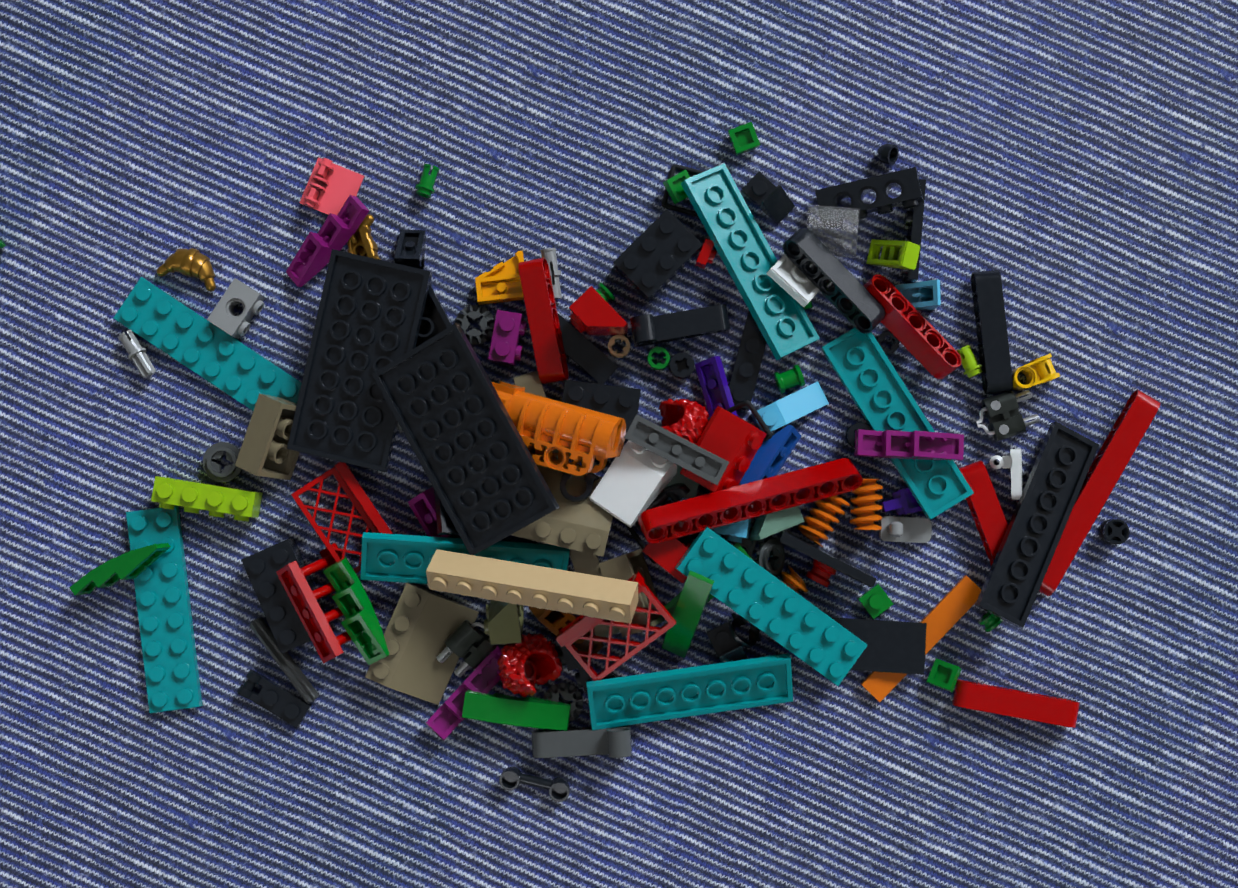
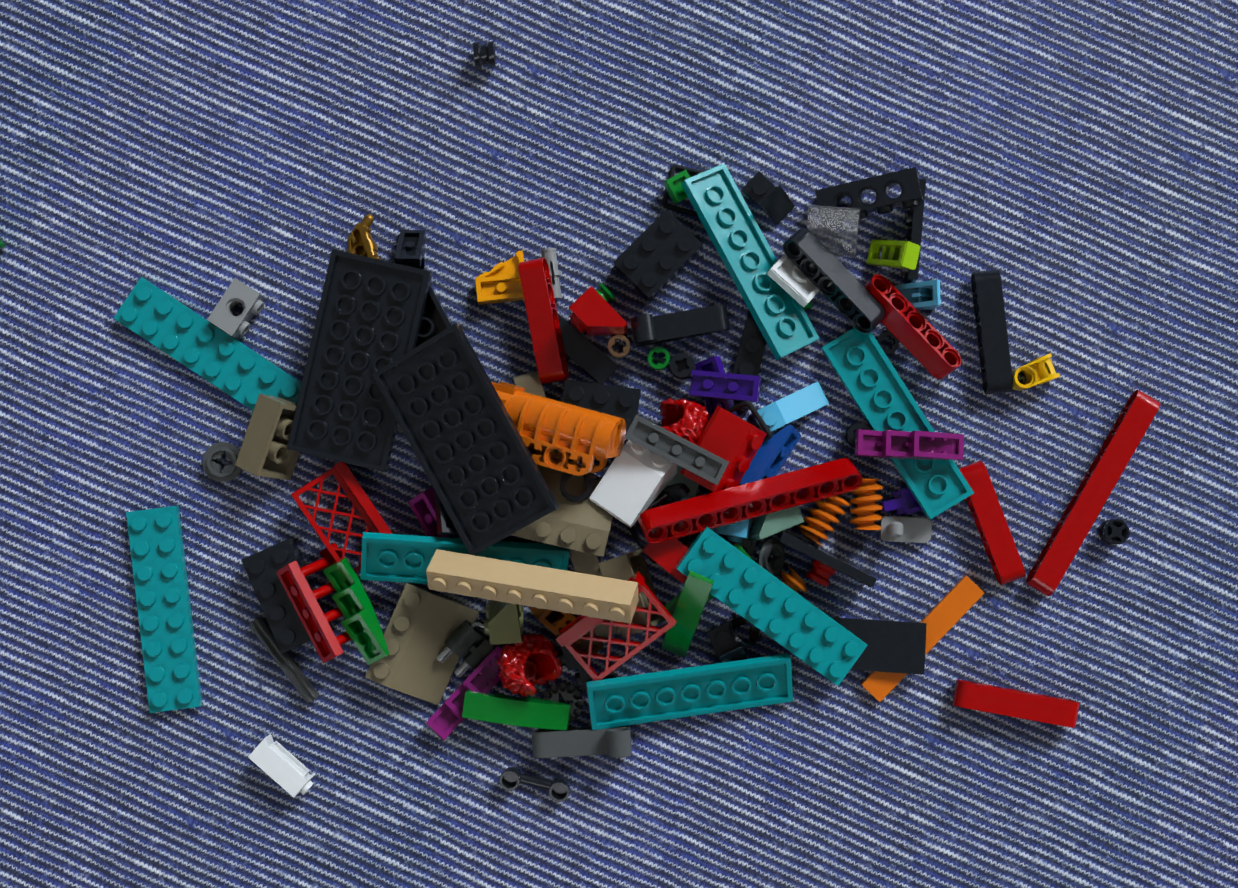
green slope [69,543,171,596] -> none
light grey axle [118,330,156,378] -> none
lime brick [151,476,263,522] -> none
pearl gold piece [156,248,216,292] -> none
black plate [237,669,312,728] -> none
magenta slope [286,195,369,287] -> none
coral hinge [299,157,365,215] -> none
green pin [415,164,439,198] -> none
dark grey gear [455,305,495,345] -> none
magenta brick [488,310,527,367] -> none
red plate [695,238,717,269] -> none
green plate [728,122,760,156] -> none
green bush [773,364,805,394] -> none
green plate [857,583,894,619] -> none
black hinge [877,144,899,165] -> none
green plate [926,658,962,692] -> none
lime pin [957,345,983,379] -> none
black plate [975,422,1099,628] -> none
pearl dark grey piece [976,390,1040,442] -> none
green bush [978,612,1003,632] -> none
white piece [989,449,1023,500] -> none
none -> white window [248,734,316,798]
none -> black wheel [473,41,496,68]
none -> dark purple hinge [689,370,761,402]

